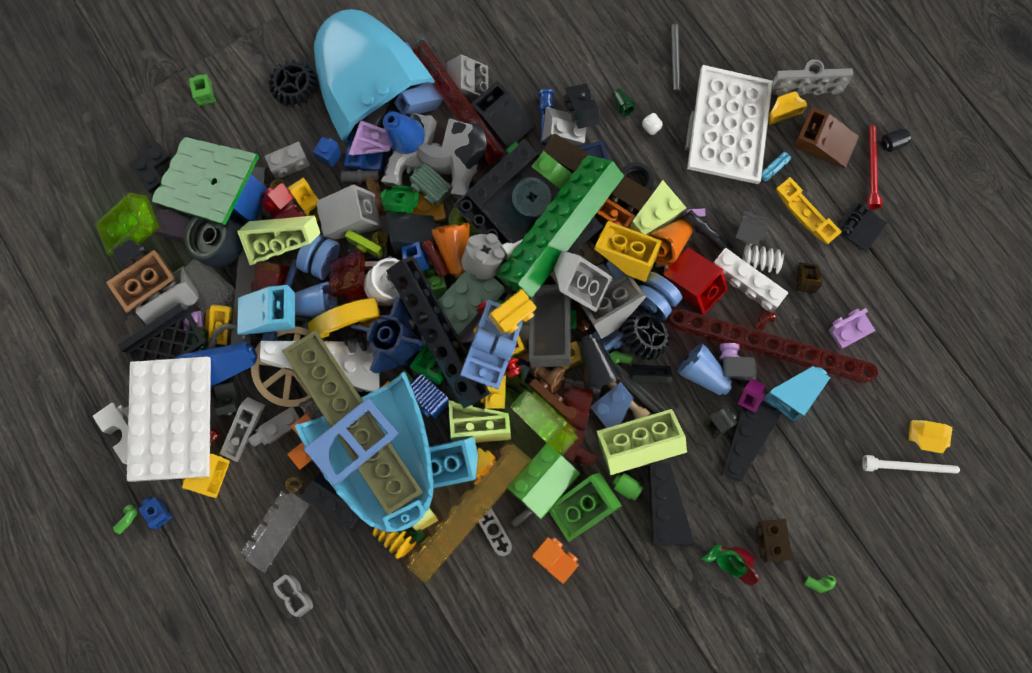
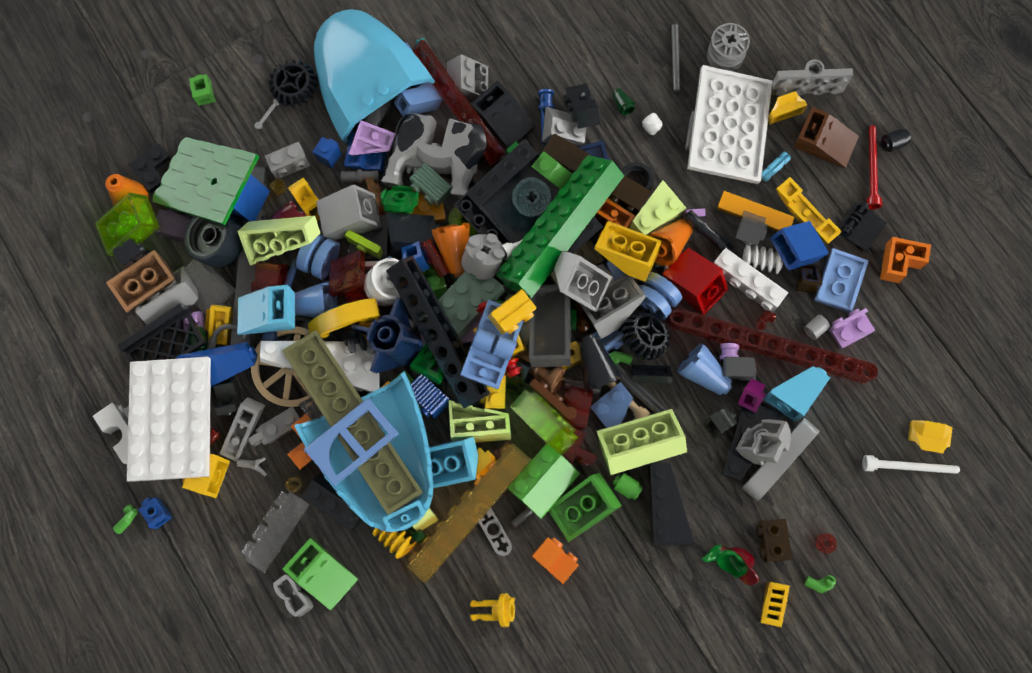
brick [259,183,294,216] -> none
clear yellow hinge [371,231,388,247] -> none
blue cone [383,111,425,154] -> none
none -> orange cone [105,174,149,216]
none -> light grey bar [237,457,267,476]
none -> light grey hinge [254,98,280,130]
none -> bright green slope [282,538,358,610]
none -> yellow piece [470,593,515,627]
none -> light grey wheel [707,23,750,71]
none -> light orange tile [717,191,795,232]
none -> light grey brick [736,419,791,466]
none -> light grey beam [742,418,820,502]
none -> yellow slope [760,582,789,627]
none -> blue brick [770,221,829,271]
none -> light grey beam [804,314,830,340]
none -> light blue tile [814,248,869,313]
none -> clear red plate [816,533,837,554]
none -> orange brick [880,237,931,283]

